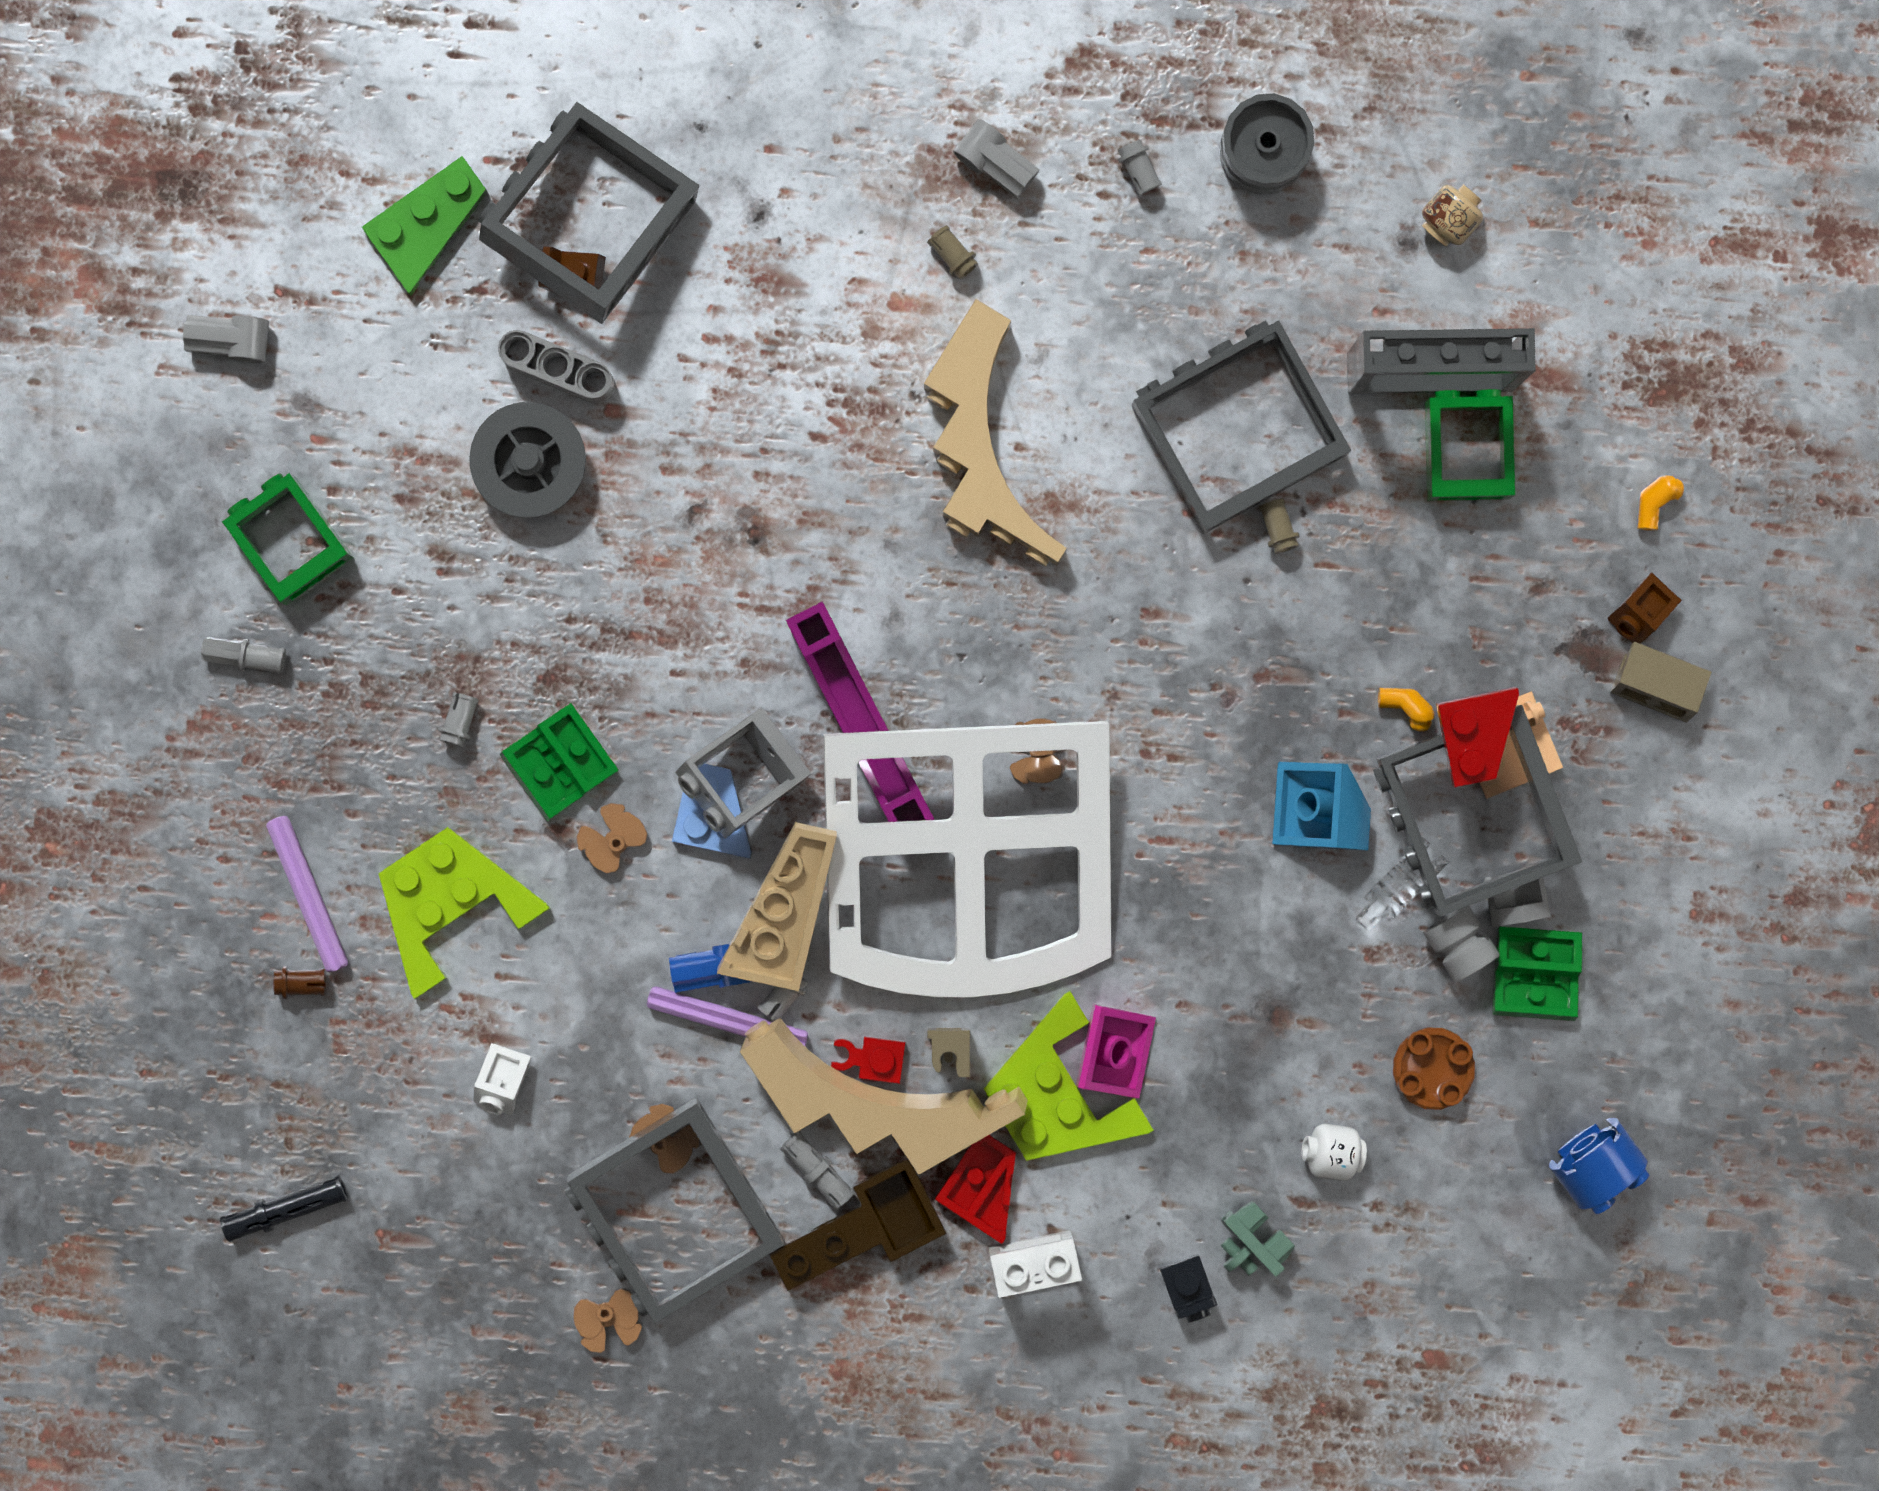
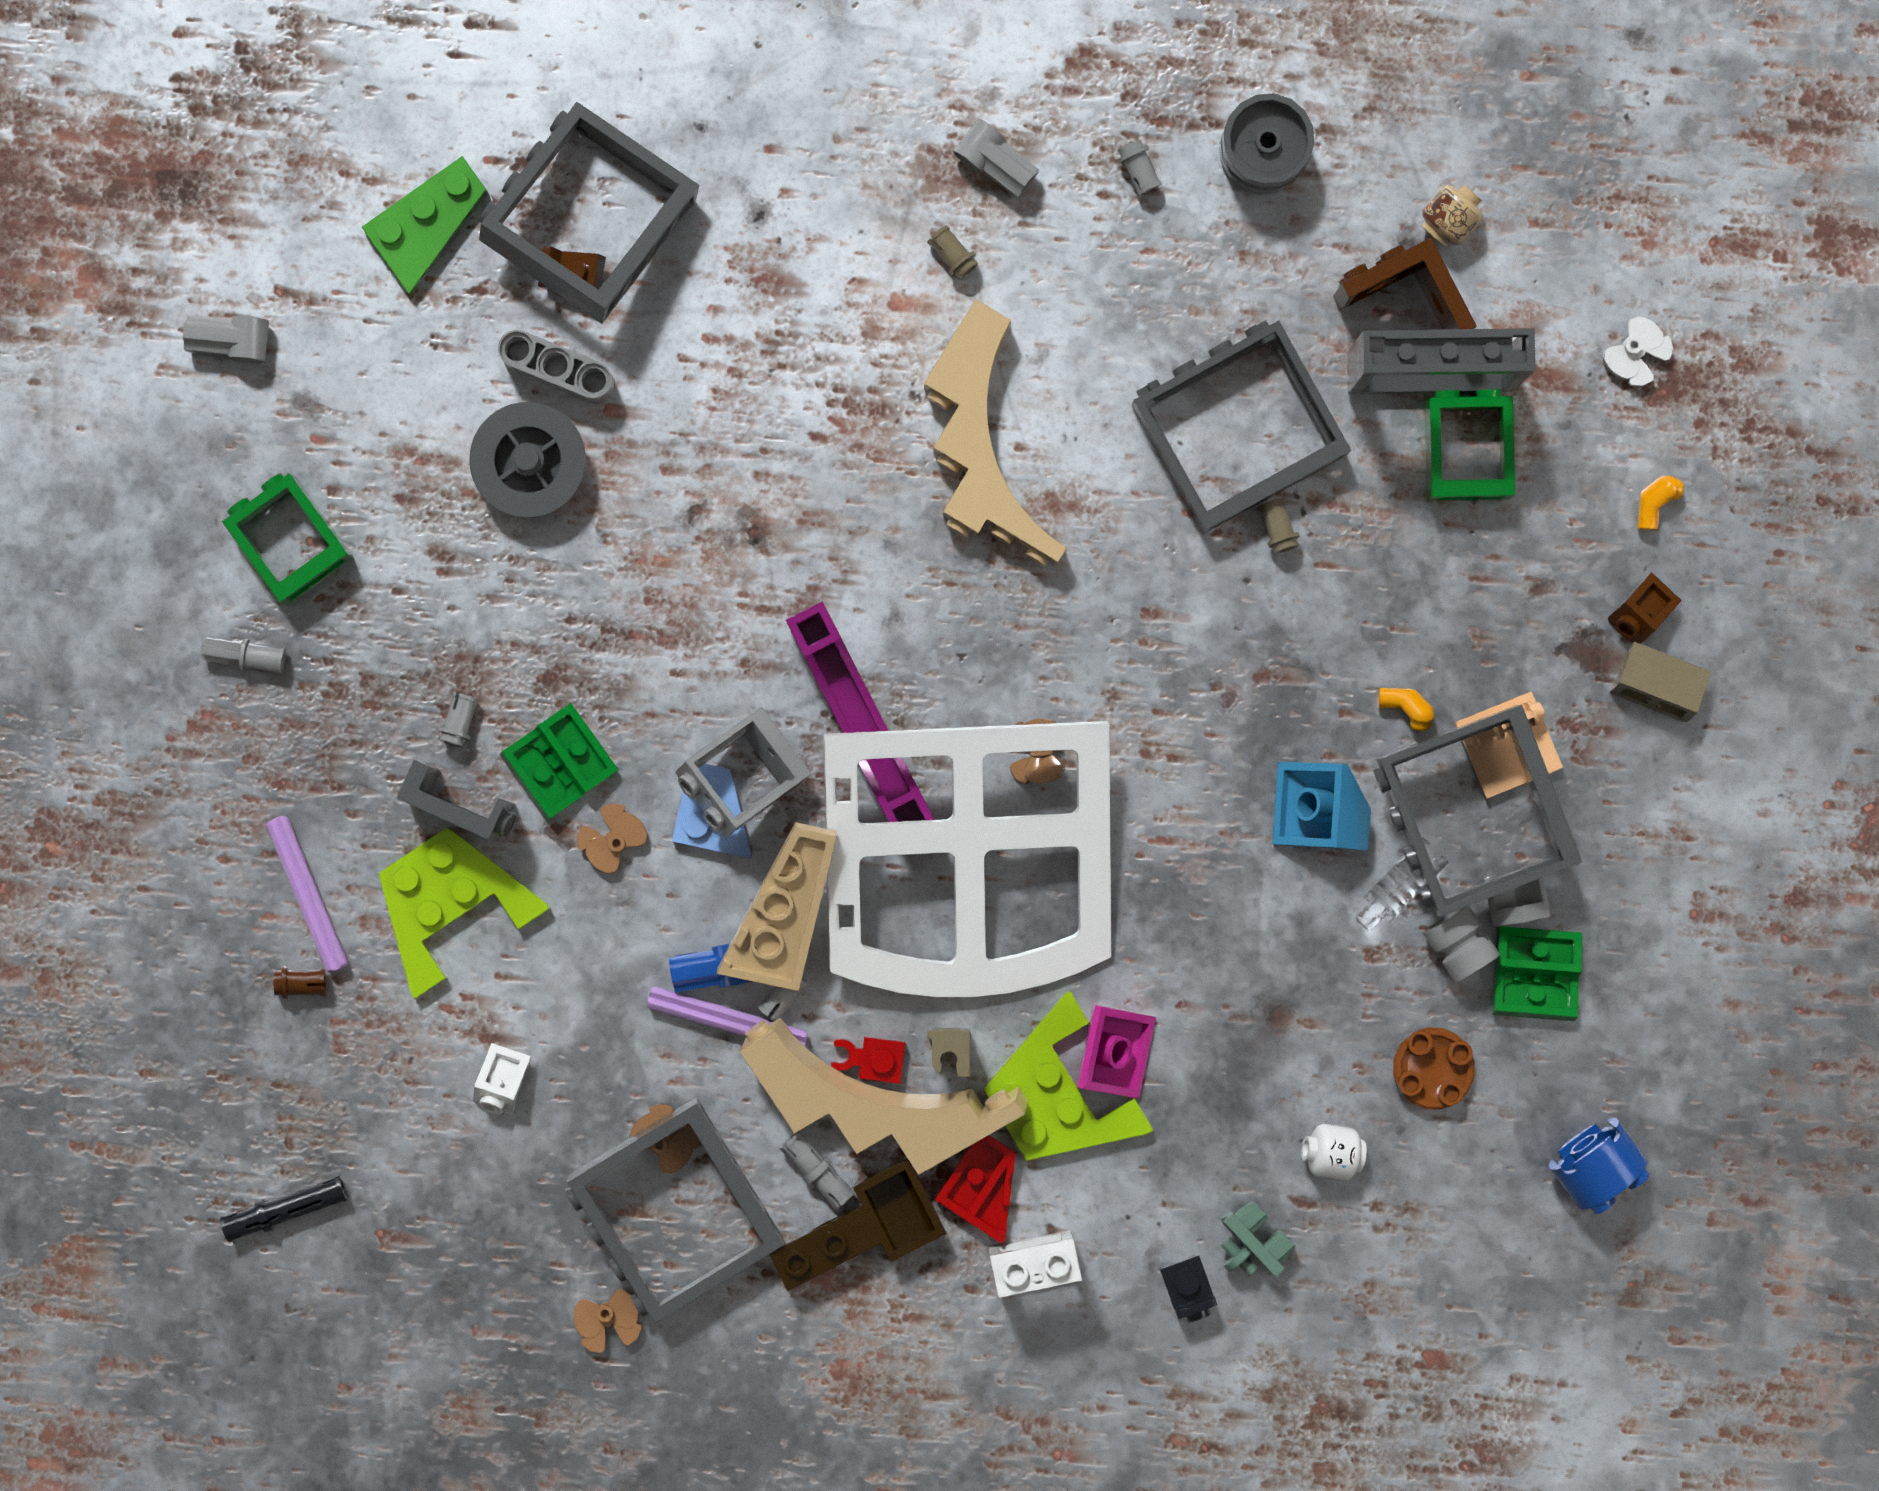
red wing [1436,687,1519,787] -> none
none -> dark grey panel [397,760,517,841]
none -> reddish brown bracket [1333,238,1477,330]
none -> white piece [1603,316,1673,386]

